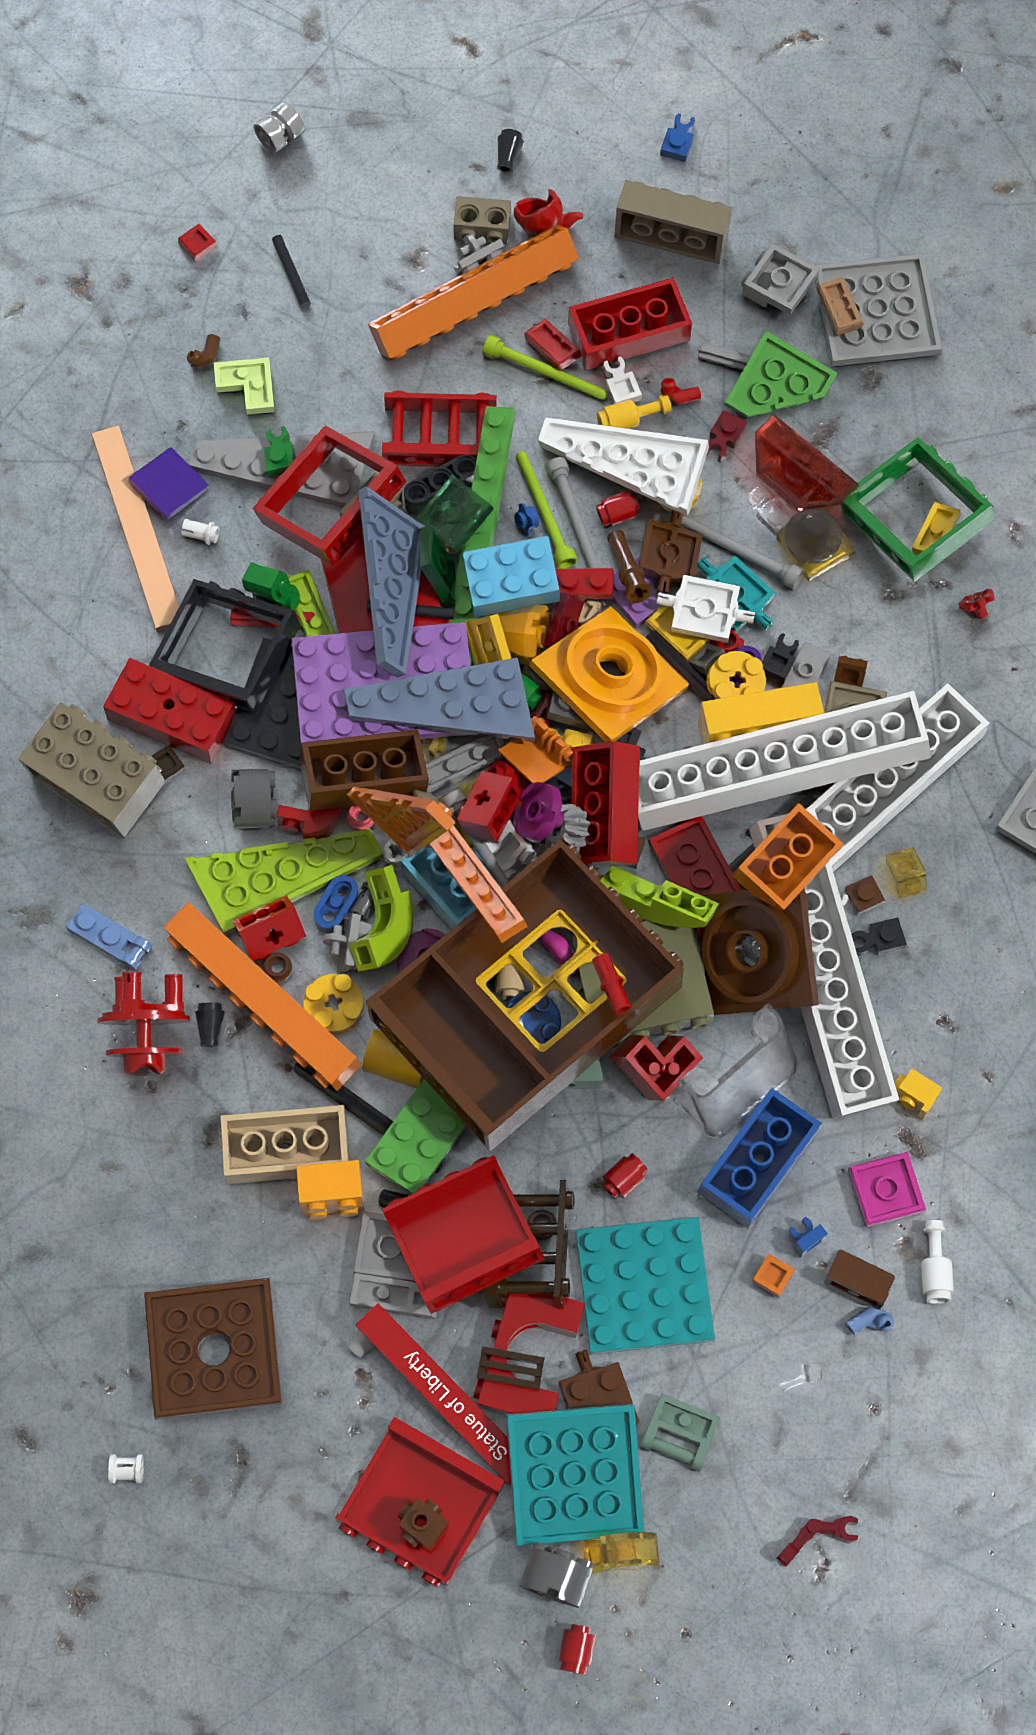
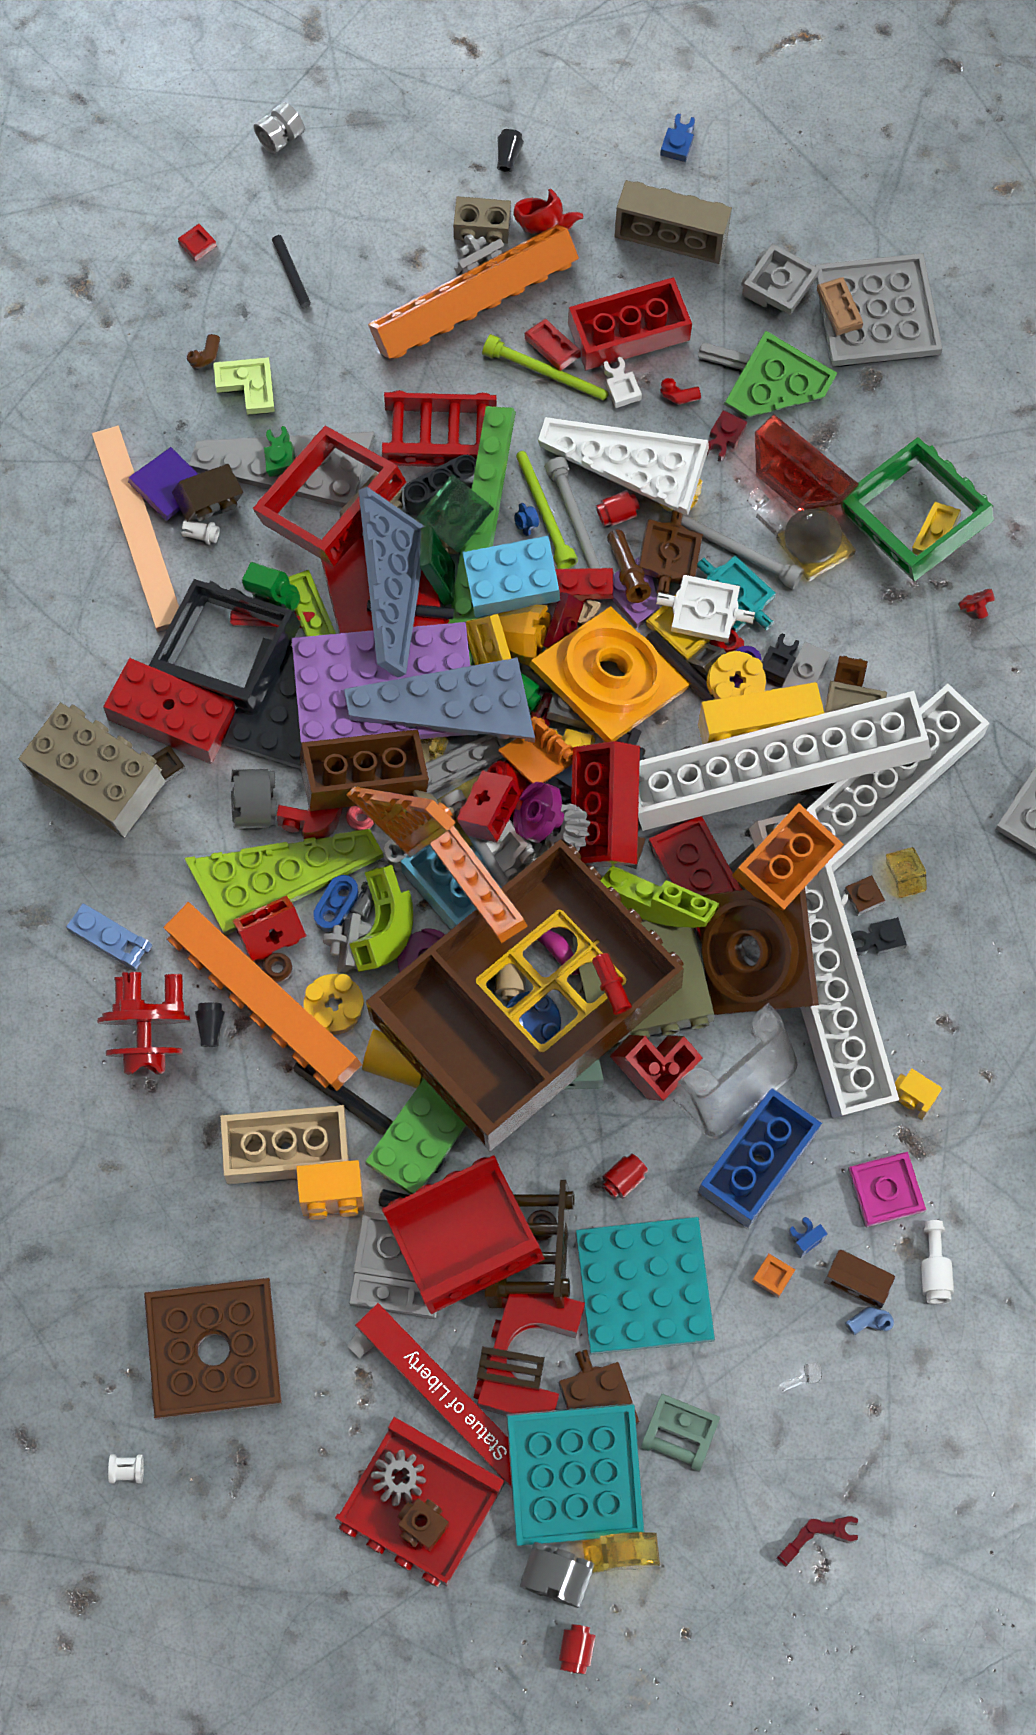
yellow piece [597,395,672,429] -> none
none -> dark brown brick [172,464,244,522]
none -> light grey gear [371,1450,426,1506]

